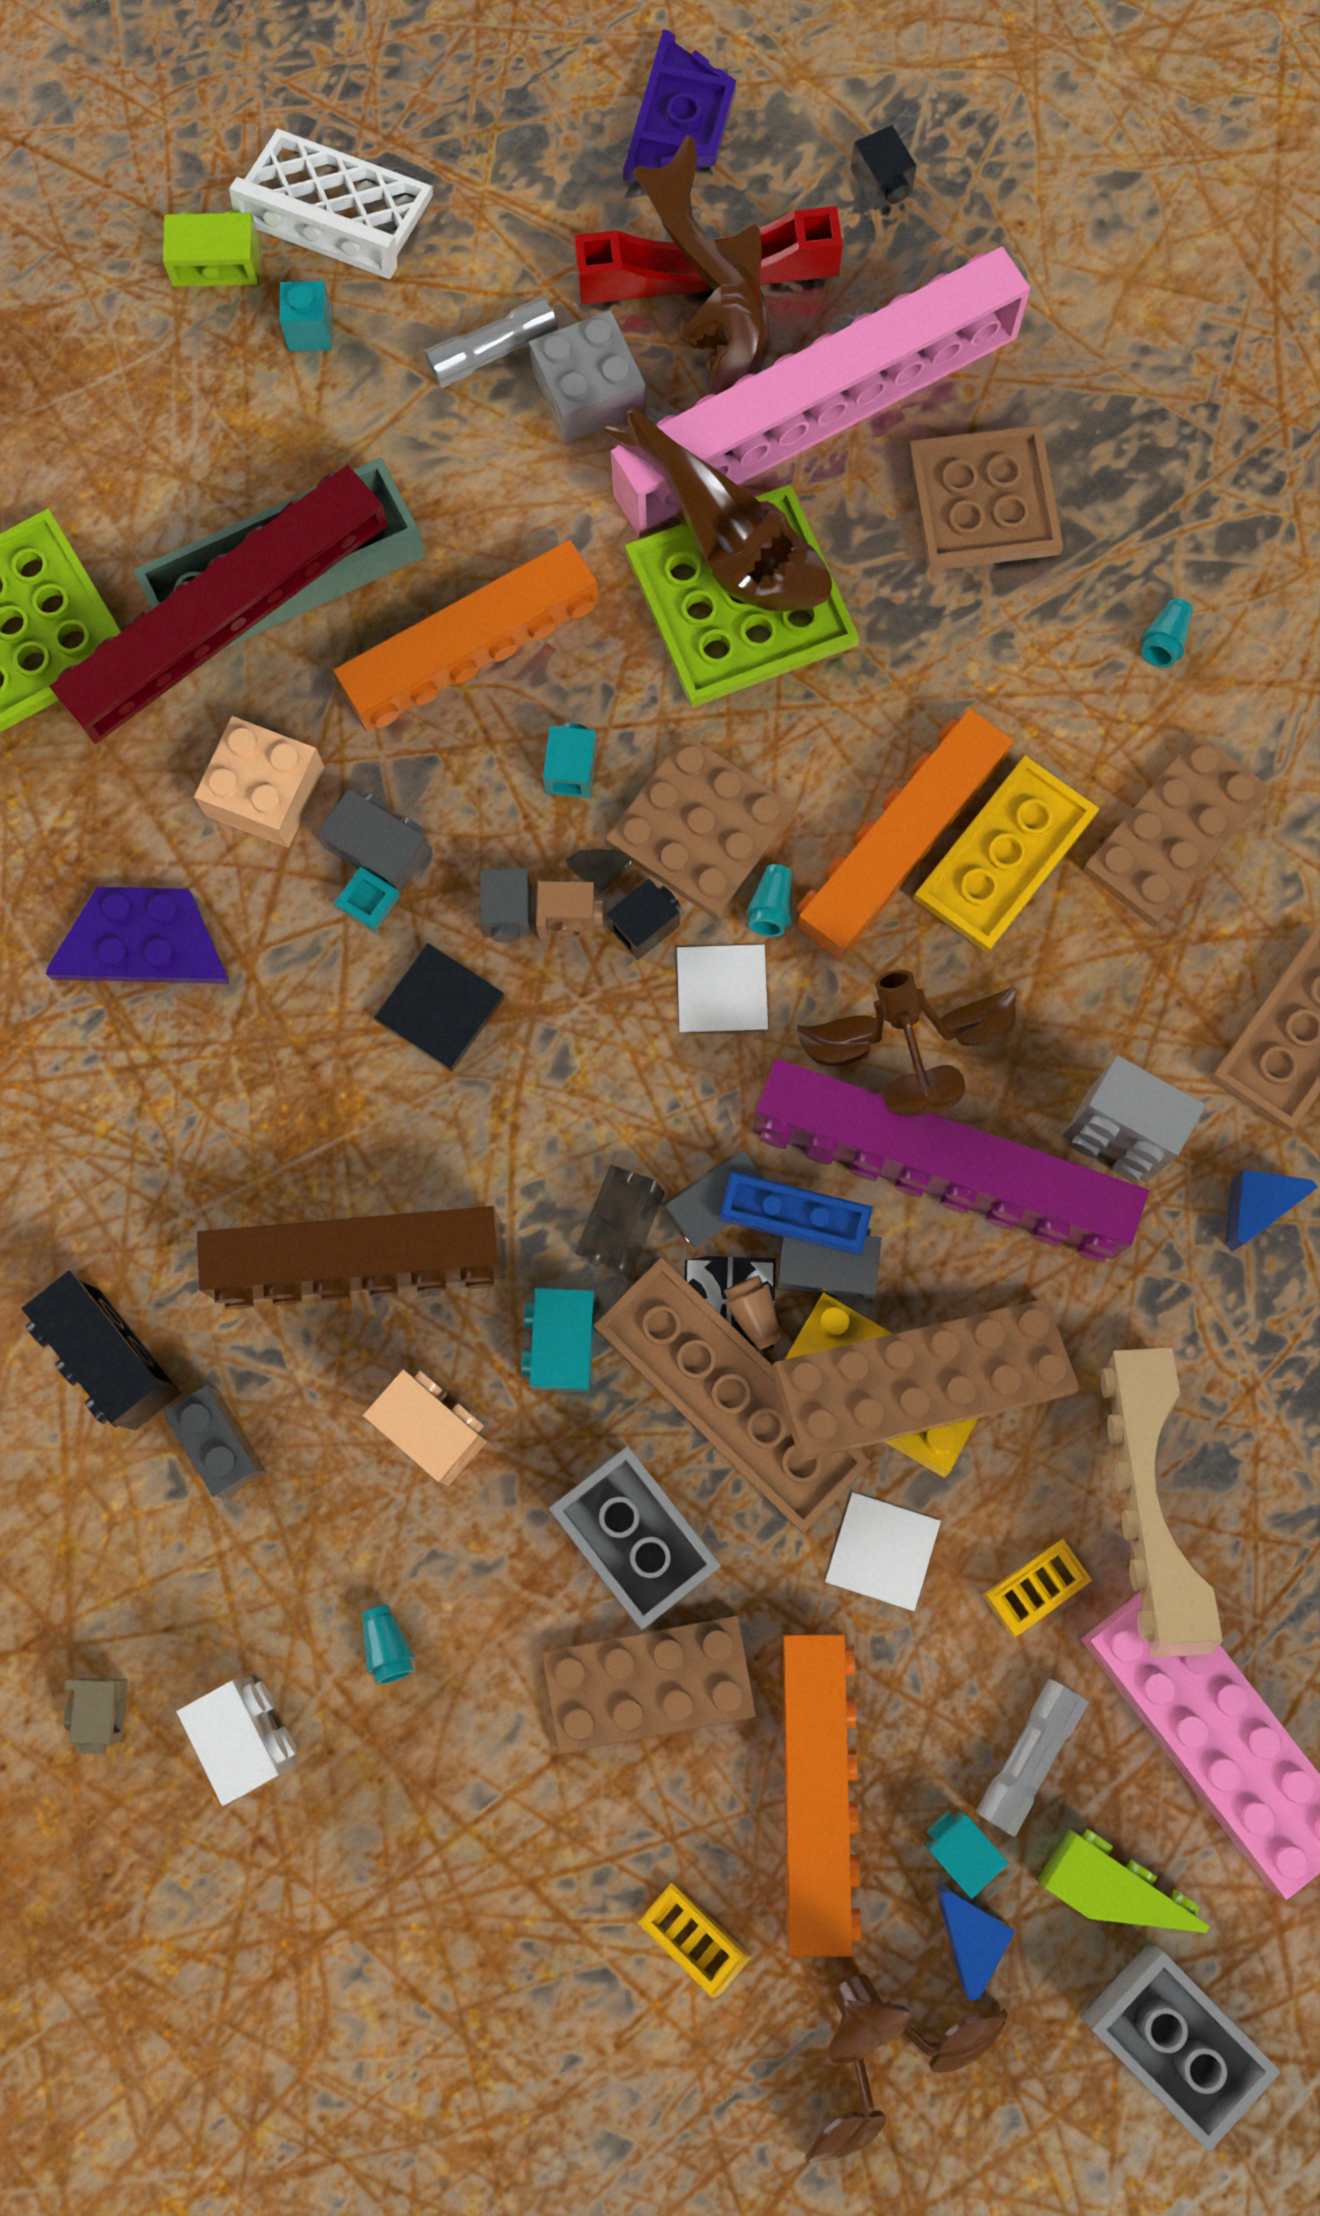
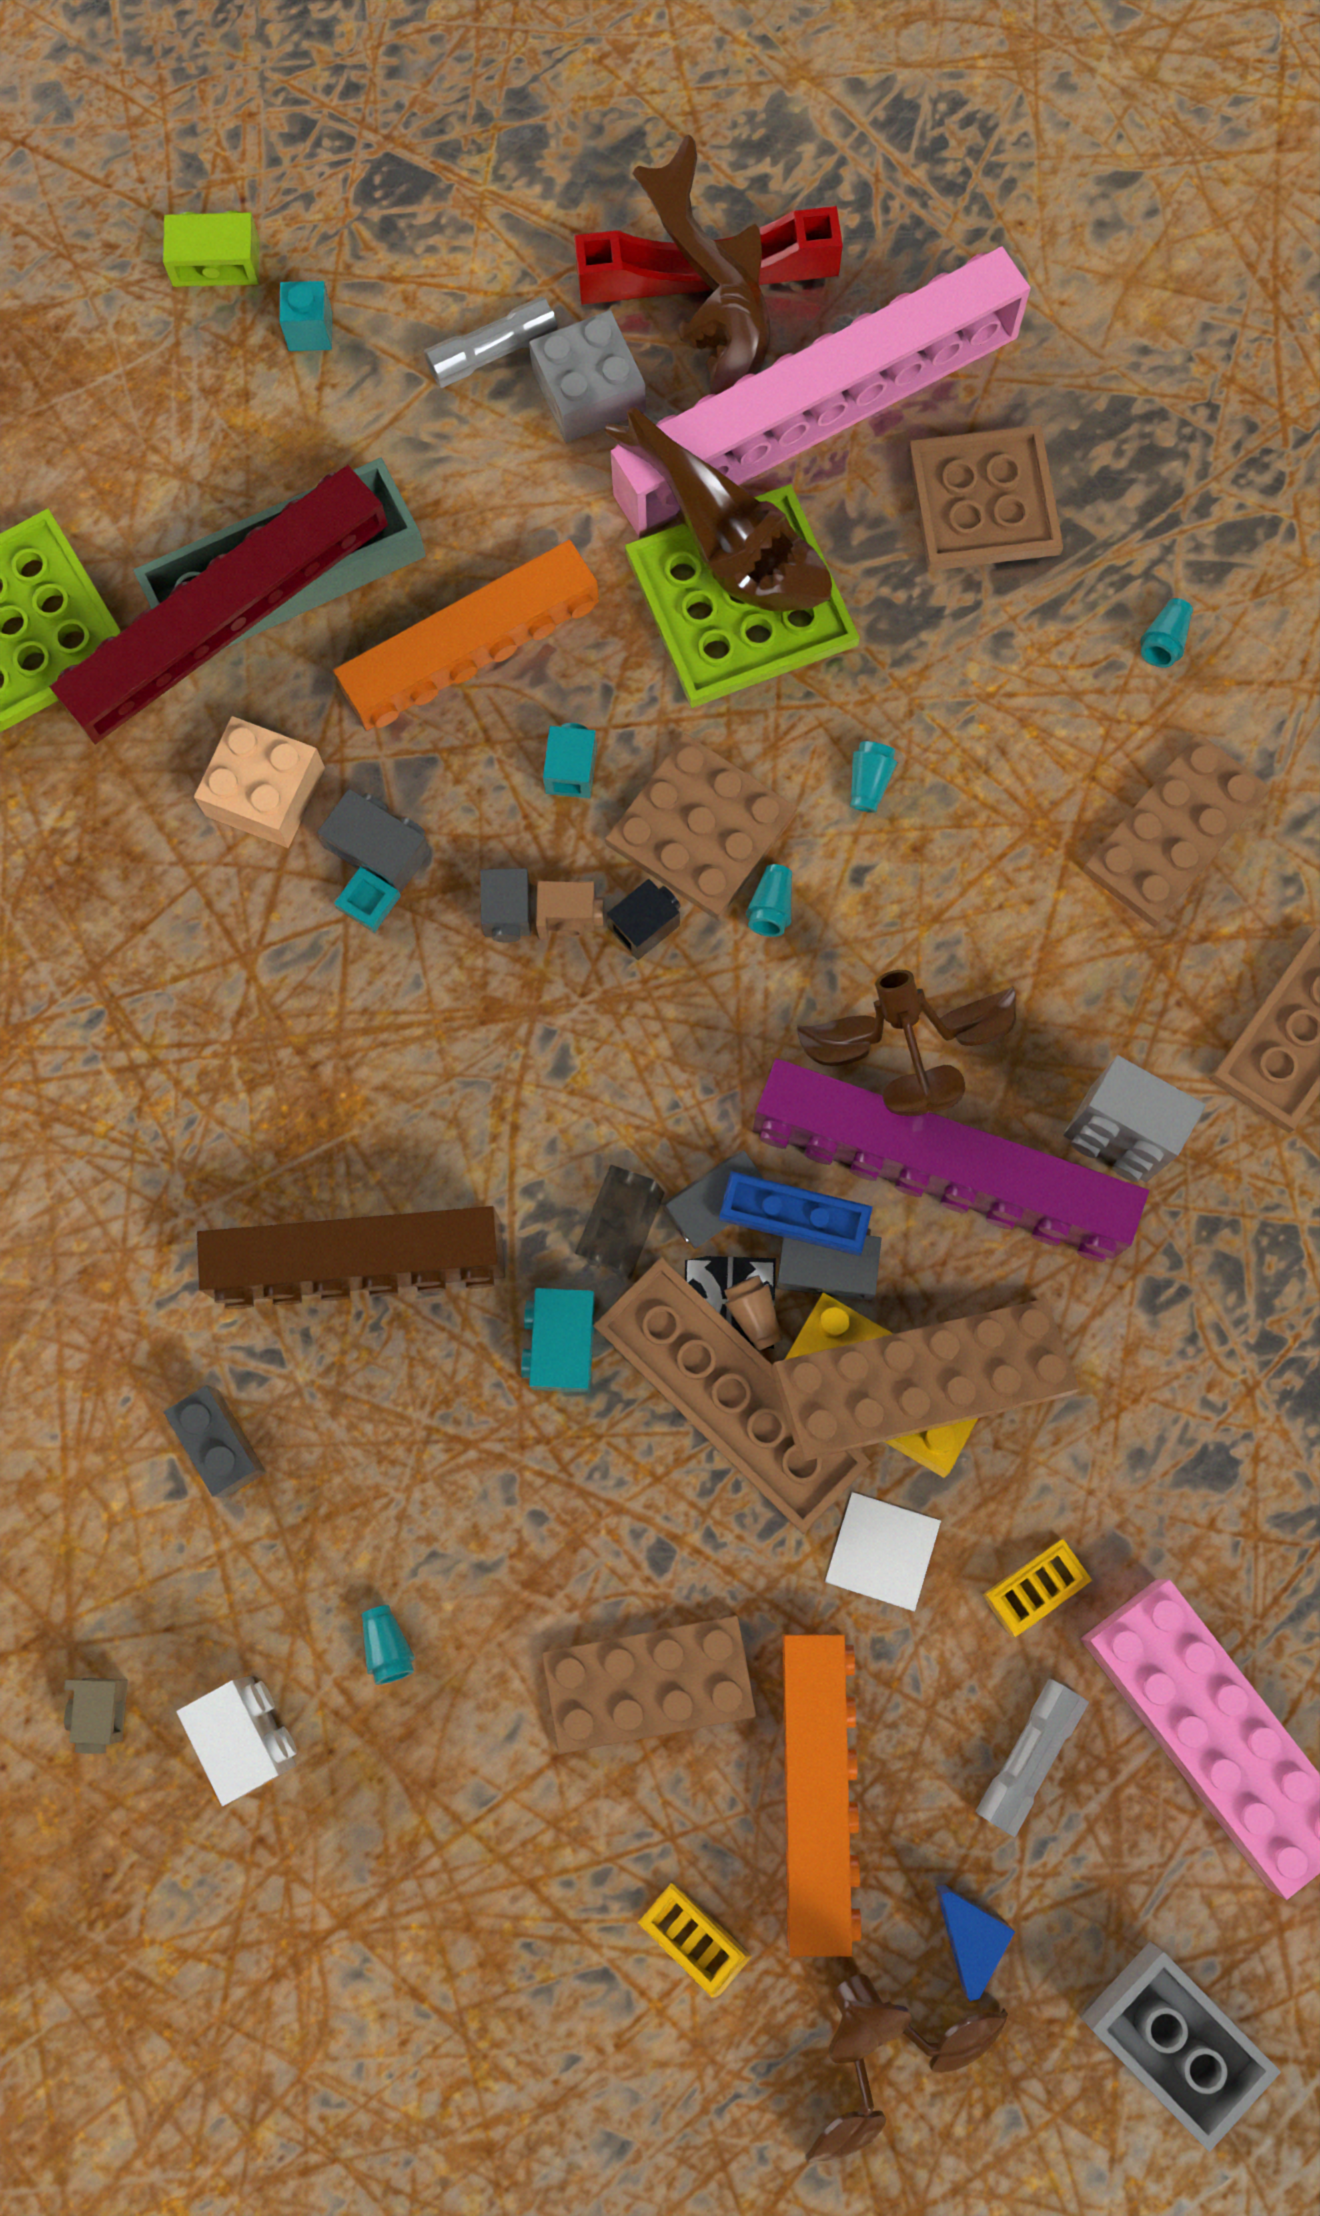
black brick [21,1270,181,1430] -> none
dark purple wing [46,887,229,984] -> none
white fence [229,129,433,279] -> none
light nougat brick [363,1369,487,1486] -> none
black tile [374,943,505,1072] -> none
light grey brick [549,1446,721,1630] -> none
clear smoke tile [566,849,631,896] -> none
dark purple wing [623,29,736,182] -> none
white sticker [677,944,768,1032] -> none
orange brick [796,708,1014,962] -> none
black brick [851,125,917,210] -> none
yellow plate [913,755,1100,954] -> none
teal brick [924,1810,1009,1899] -> none
lime slope [1037,1829,1210,1933] -> none
tan arch [1100,1348,1223,1658] -> none
blue slope [1225,1170,1318,1252] -> none
none -> teal cone [850,741,898,813]

